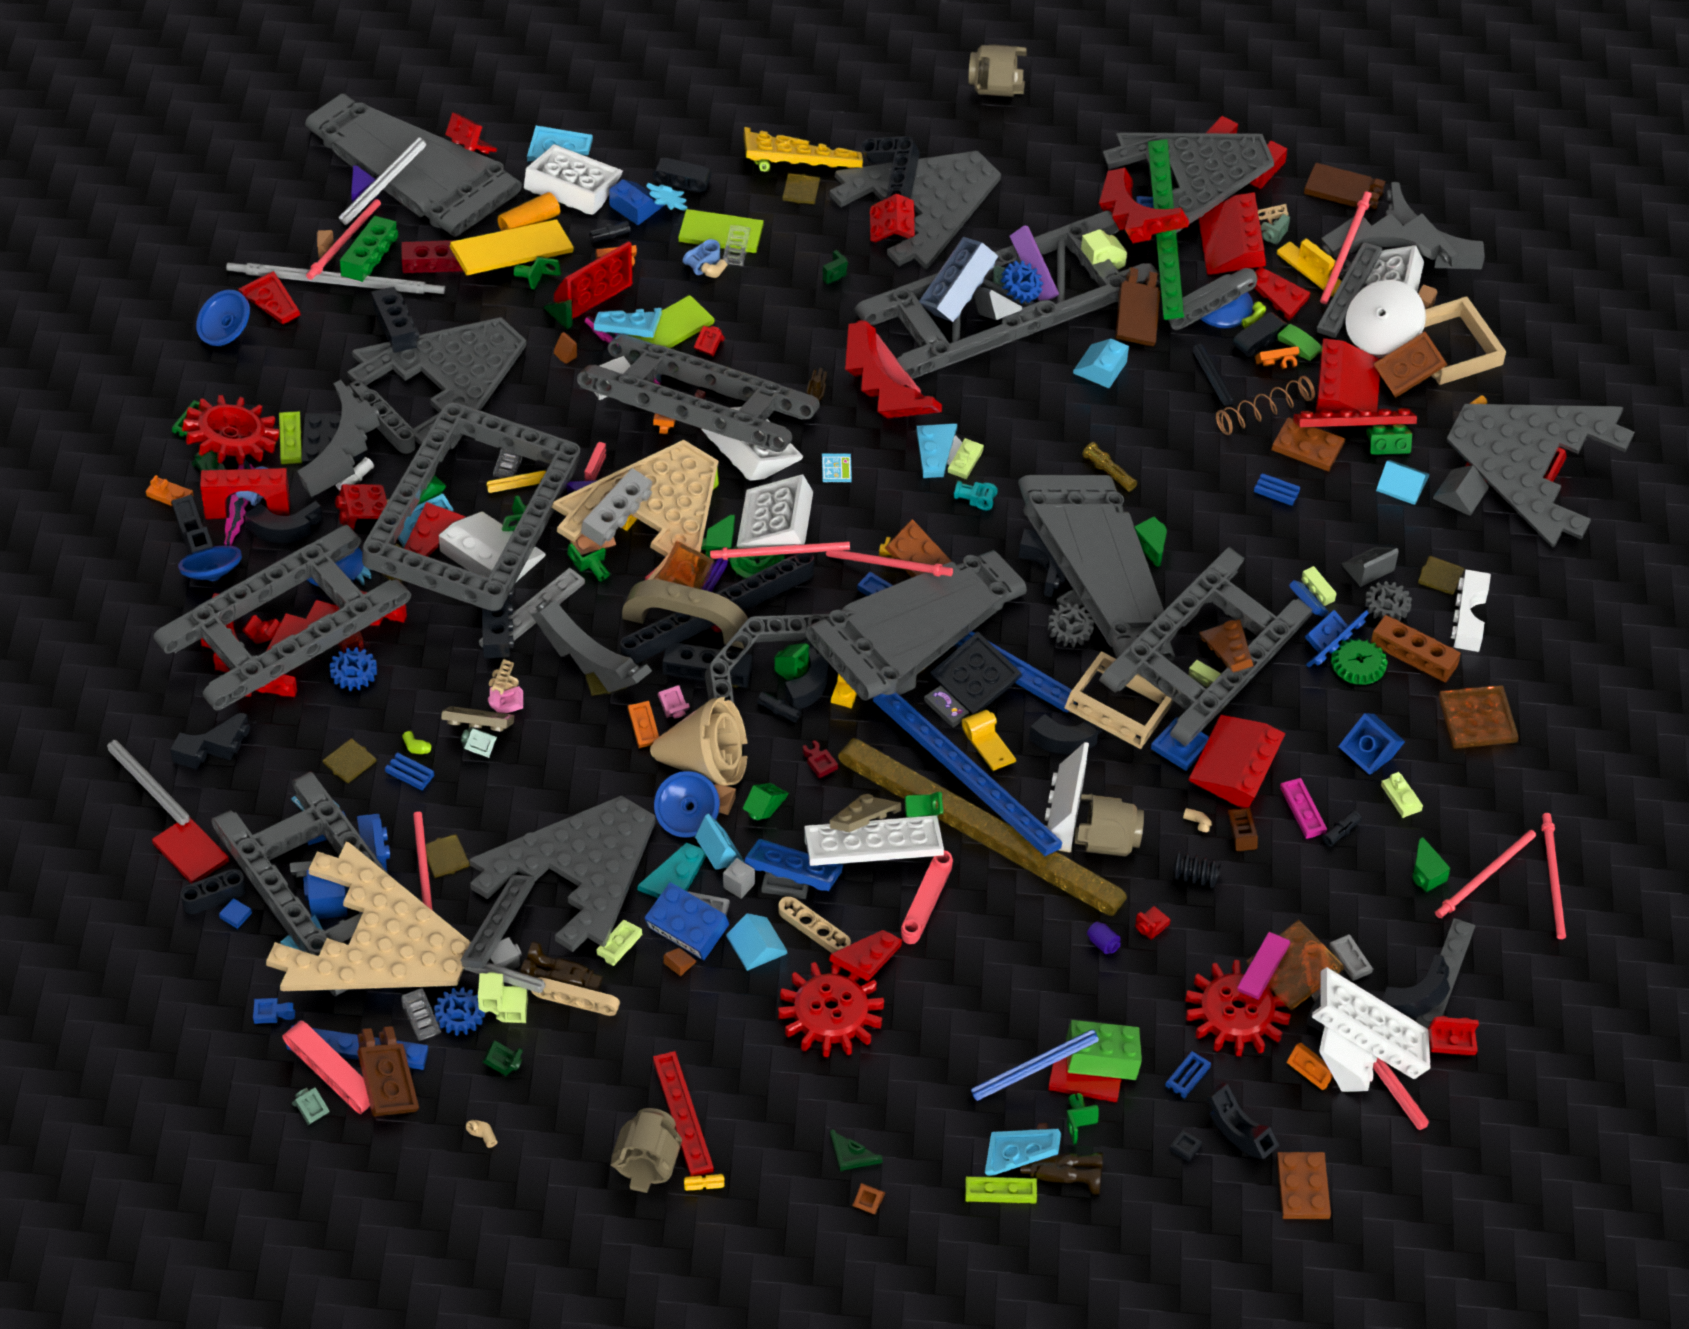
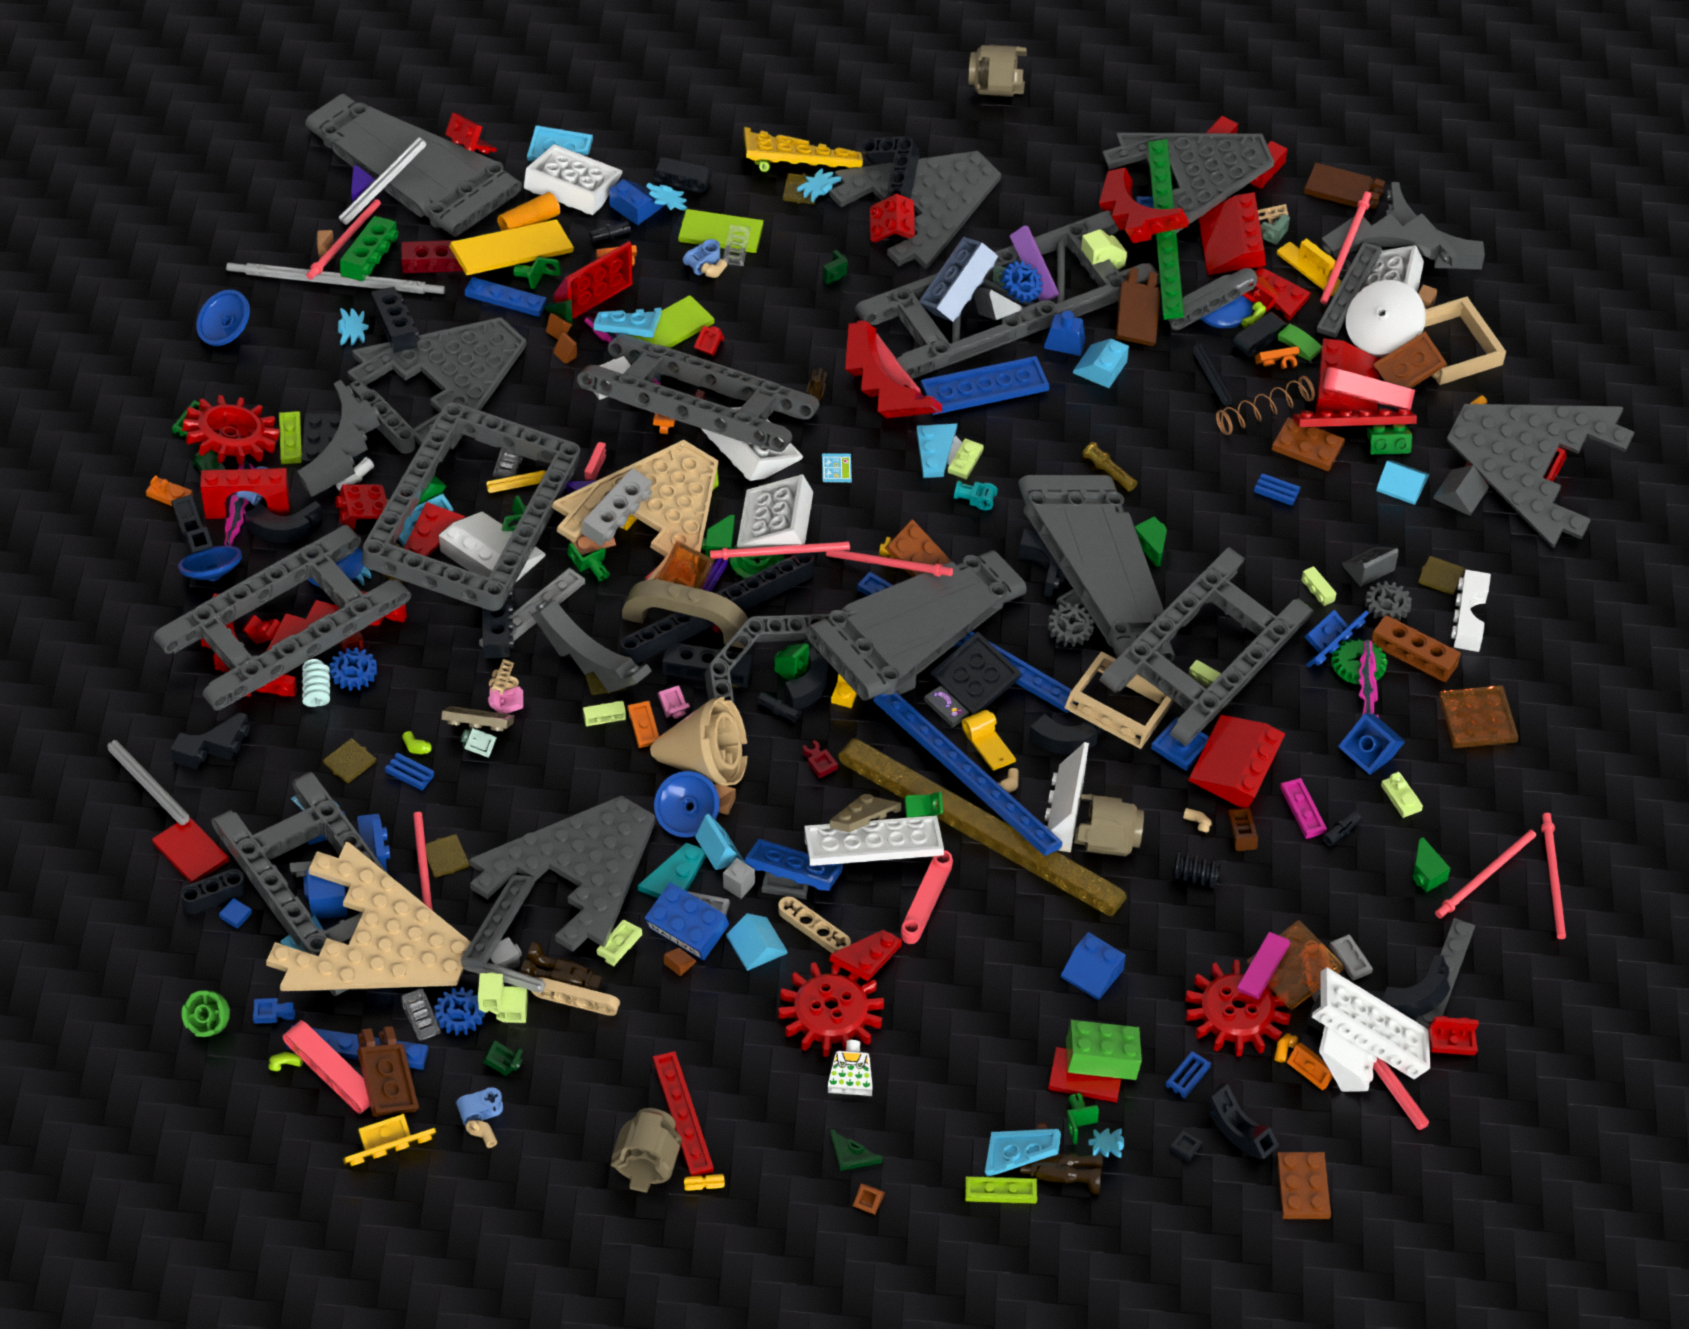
red wing [238,271,301,324] -> none
sand green bracket [292,1088,330,1125] -> none
green slope [743,783,789,820] -> none
axle [971,1029,1099,1100] -> none
dark purple brick [1087,922,1120,954] -> none
red bracket [1135,906,1171,940] -> none
dark orange wing [1199,619,1254,673] -> none
blue tile [1289,580,1329,617] -> none
none -> bright green cylinder [182,990,230,1037]
none -> lime arm [268,1052,303,1071]
none -> light aqua piece [302,659,330,707]
none -> medium azure piece [338,308,369,345]
none -> yellow bracket [343,1114,436,1166]
none -> medium blue piece [456,1087,503,1125]
none -> blue plate [465,277,547,317]
none -> dark orange slope [546,313,572,340]
none -> yellowish green piece [583,701,626,726]
none -> medium azure piece [797,169,841,203]
none -> white torso [828,1040,872,1096]
none -> blue plate [921,356,1049,415]
none -> tan arm [998,768,1019,793]
none -> blue torso [1044,311,1085,356]
none -> blue slope [1061,932,1126,1000]
none -> medium azure piece [1088,1128,1124,1157]
none -> red slope [1243,276,1279,312]
none -> light orange arm [1274,1034,1298,1062]
none -> coral beam [1323,367,1415,410]
none -> dark pink sword [1358,641,1379,718]

